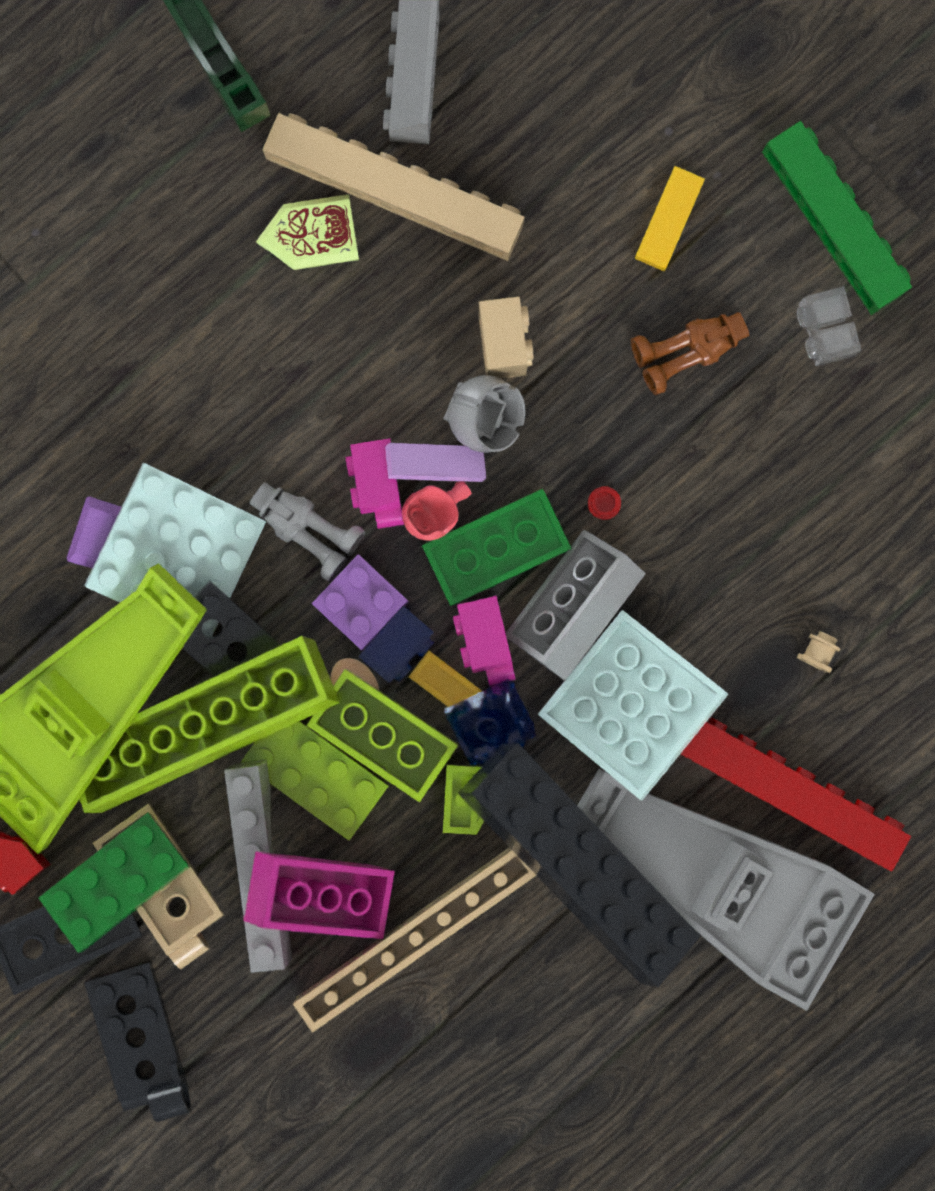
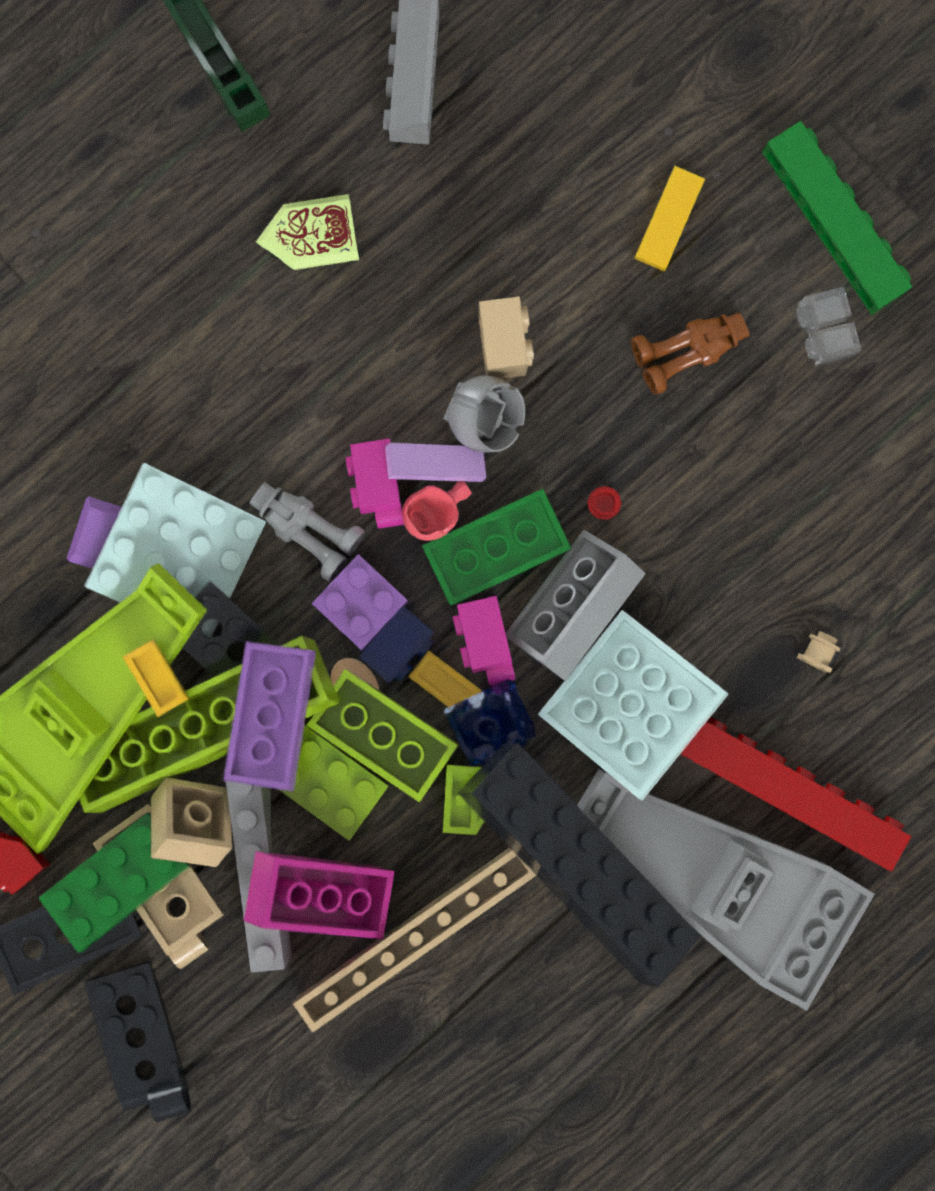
tan brick [262,113,525,261] -> none
none -> yellow tile [123,639,189,717]
none -> tan brick [151,778,232,867]
none -> medium lavender tile [224,641,316,791]

